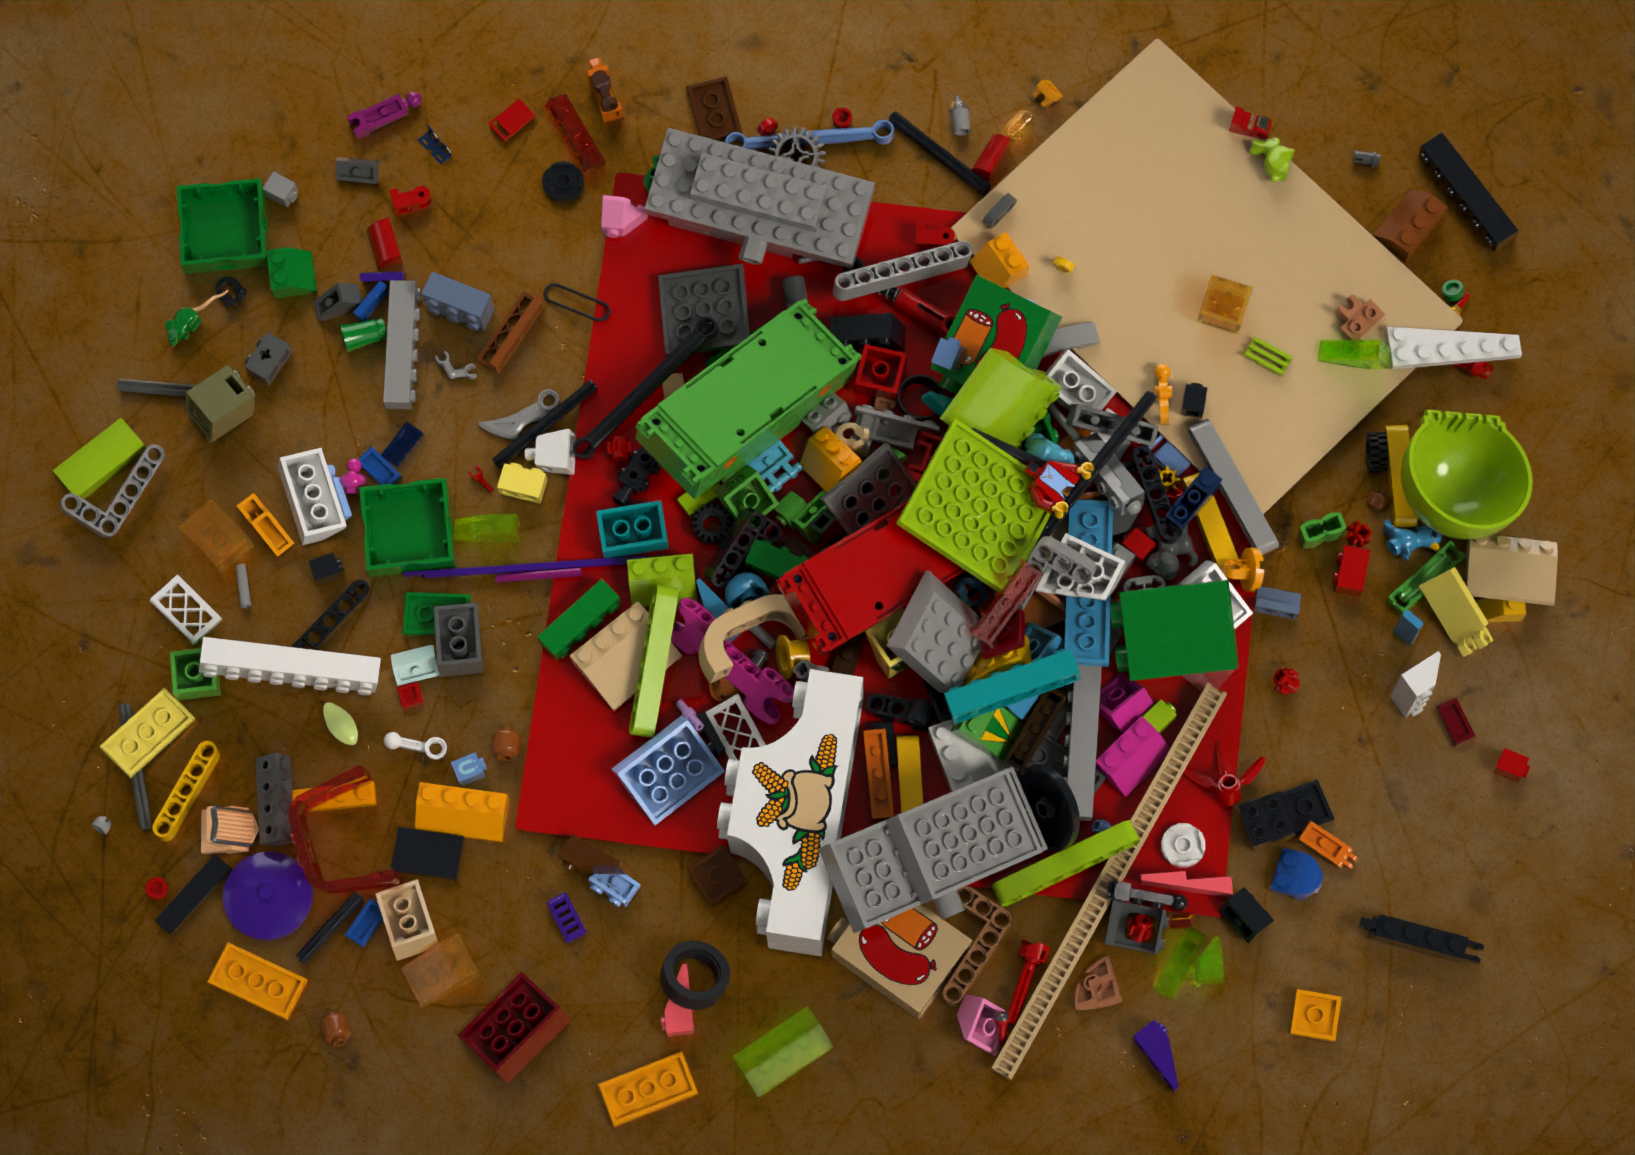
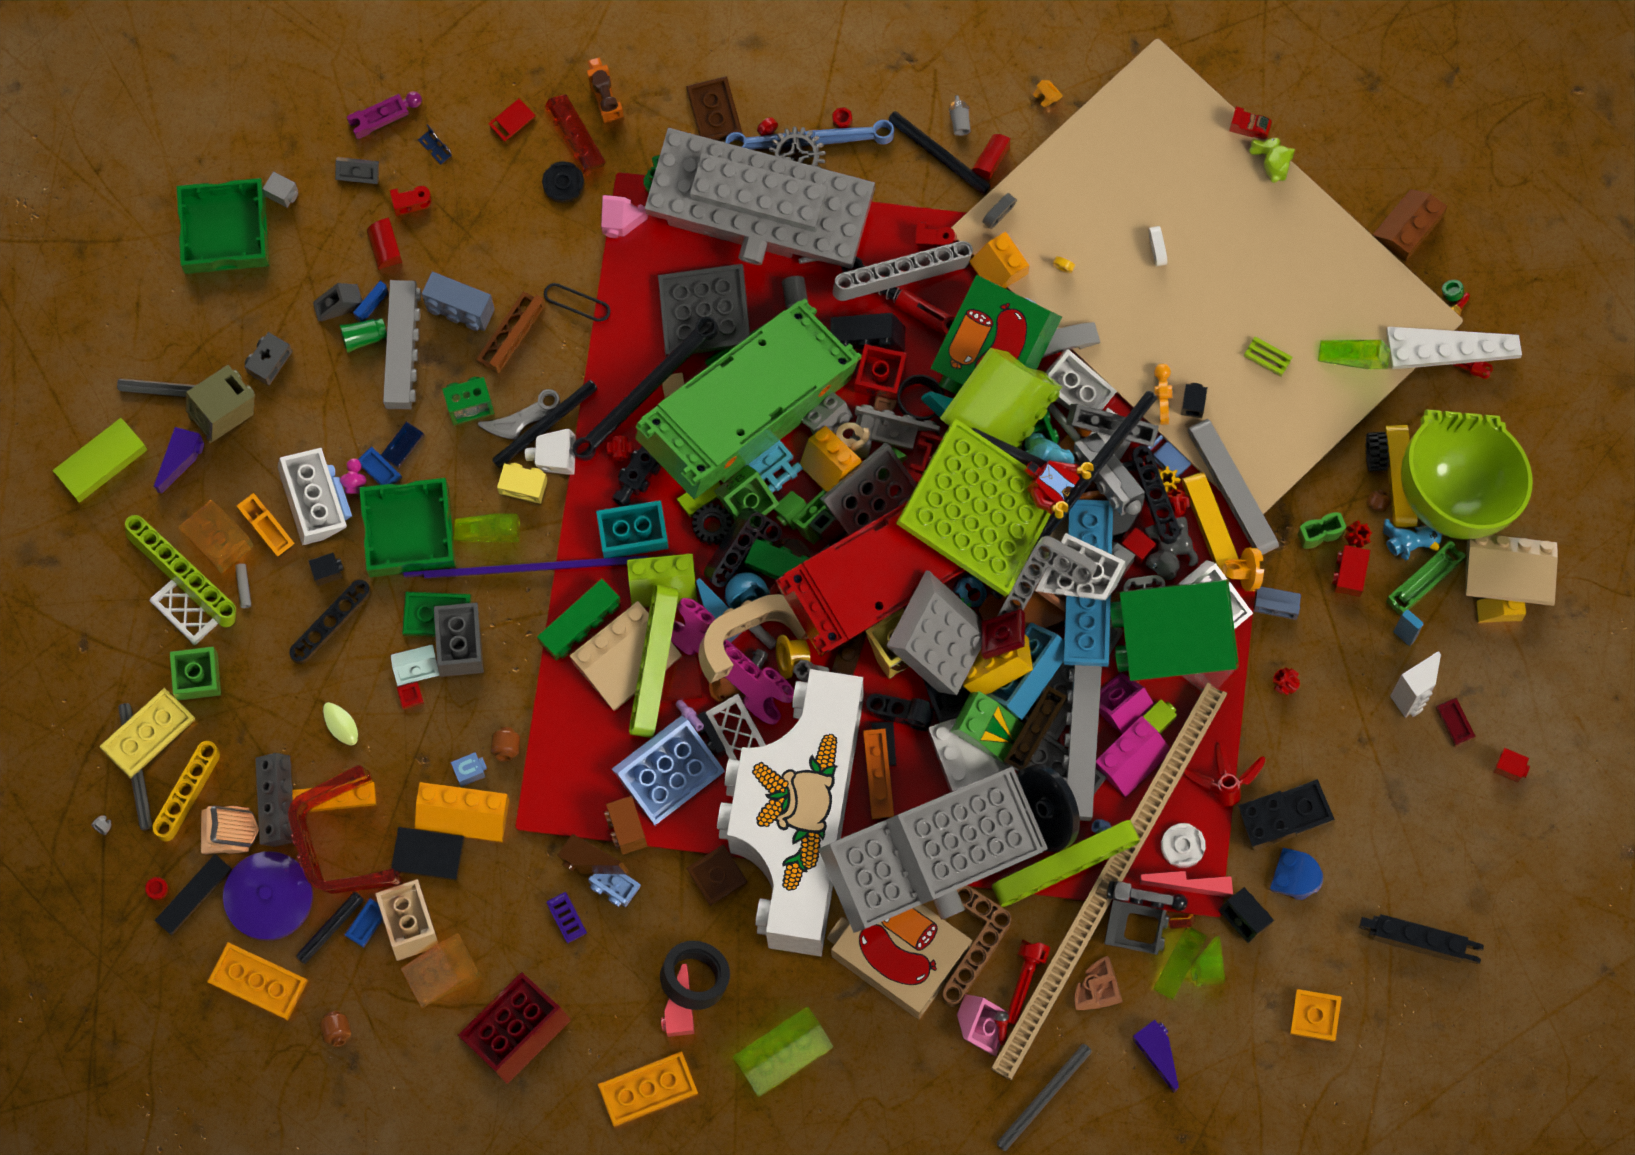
light grey beam [59,444,165,538] -> none
green animal [165,290,228,347] -> none
white brick [199,637,381,695] -> none
black piece [215,276,247,307] -> none
green slope [266,247,317,299] -> none
dark purple tile [360,271,405,282] -> none
white piece [384,732,447,760] -> none
light grey arm [436,351,477,380] -> none
red hand [468,465,494,493] -> none
magenta bar [495,568,582,583] -> none
yellow beam [896,735,923,813] -> none
medium blue brick [931,337,966,372] -> none
teal brick [944,649,1080,724] -> none
clear red hinge [969,558,1042,645] -> none
clear yellow brick [1004,110,1035,141] -> none
red gear [1126,914,1155,942] -> none
dark blue slope [1165,466,1222,530] -> none
clear yellow brick [1197,275,1253,334] -> none
orange hinge [1298,821,1358,869] -> none
nougat plate [1335,295,1385,345] -> none
dark grey pin [1353,150,1380,168] -> none
black brick [1419,132,1519,251] -> none
light yellow tile [1419,567,1494,657] -> none
none -> lime beam [125,515,236,627]
none -> dark purple slope [154,427,204,494]
none -> green piece [442,377,495,426]
none -> dark orange brick [604,796,648,855]
none -> dark grey axle [997,1044,1092,1151]
none -> white beam [1149,226,1167,267]

